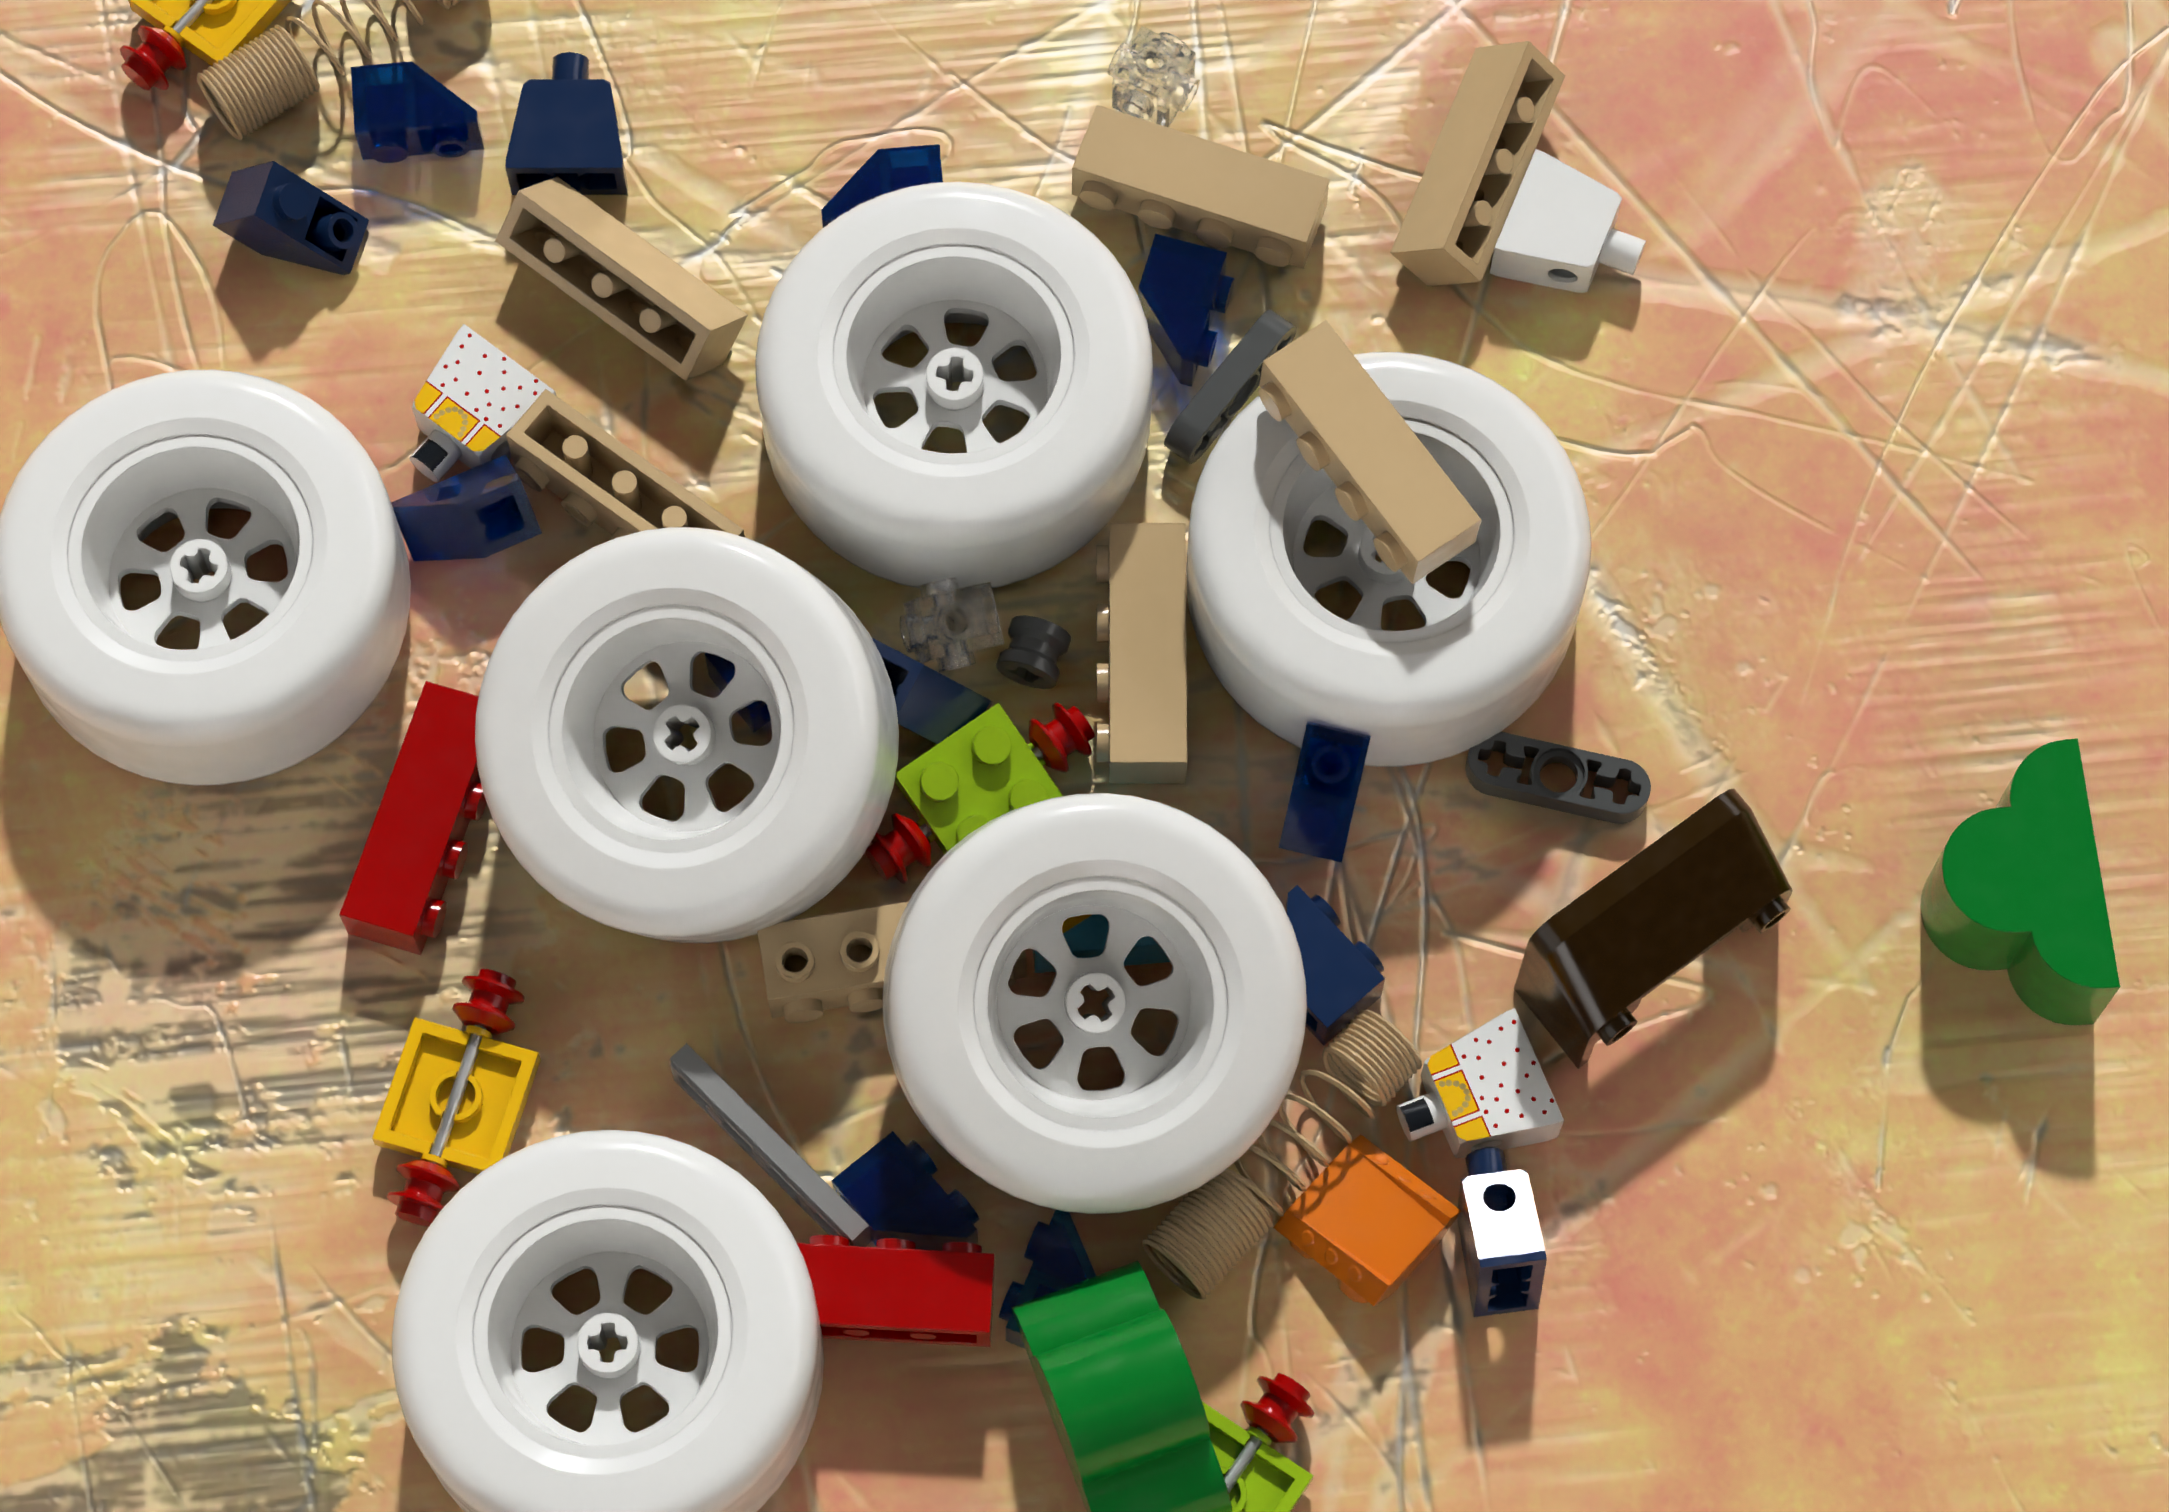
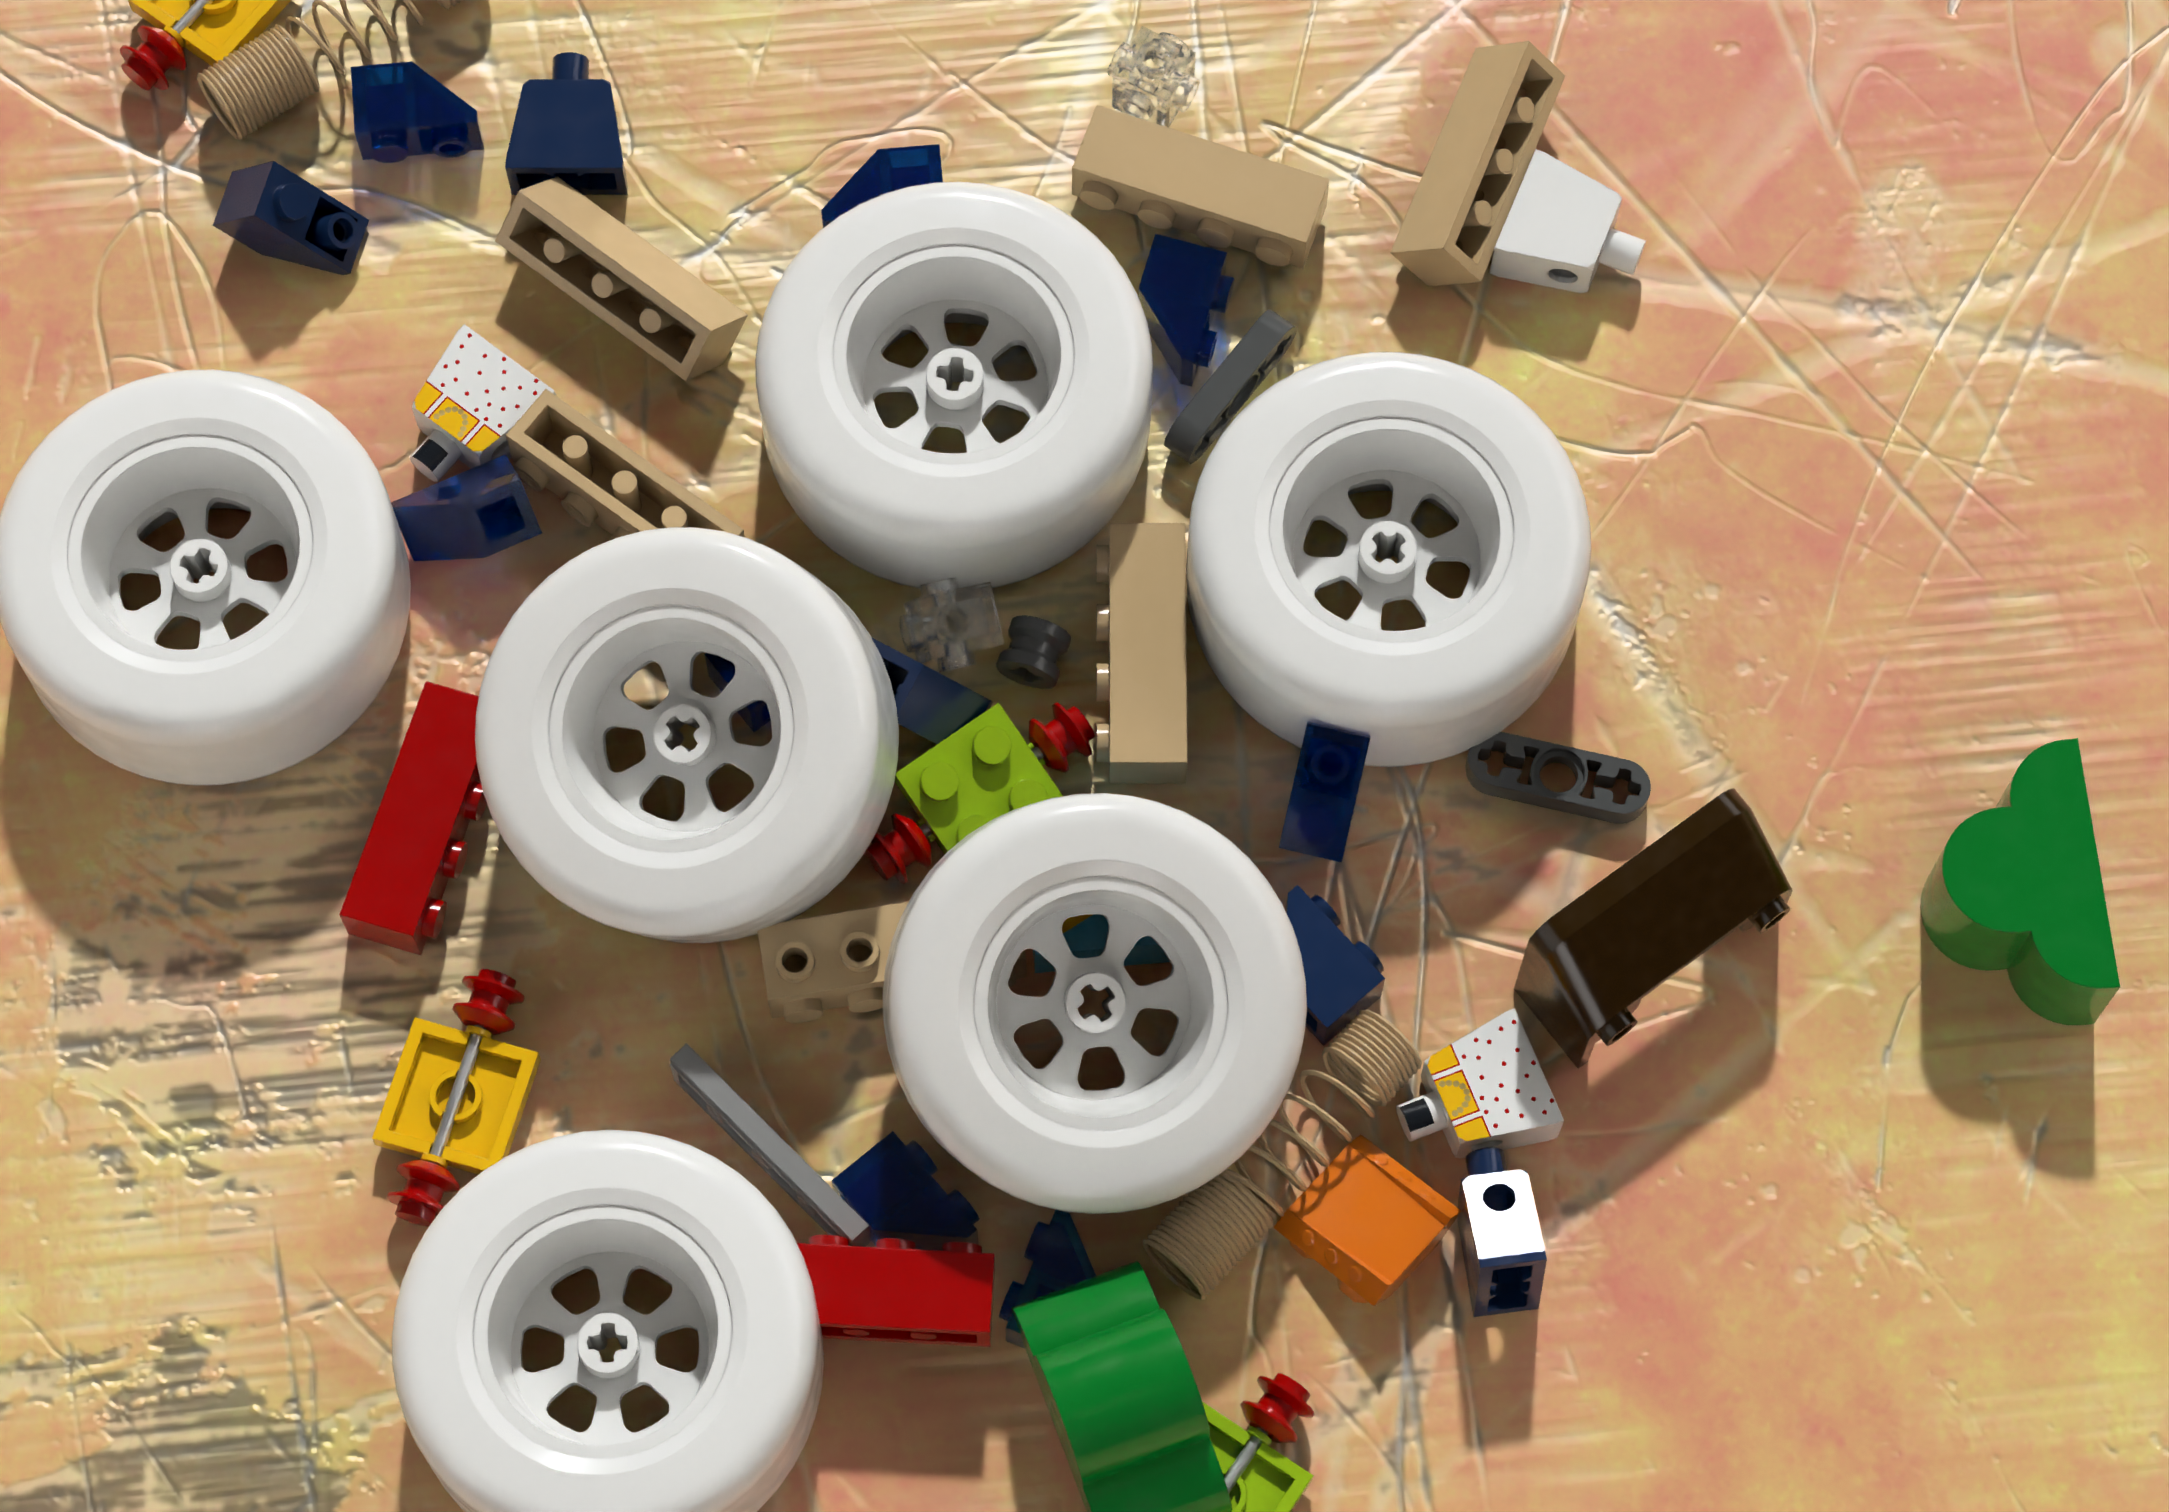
tan brick [1258,320,1481,584] -> none

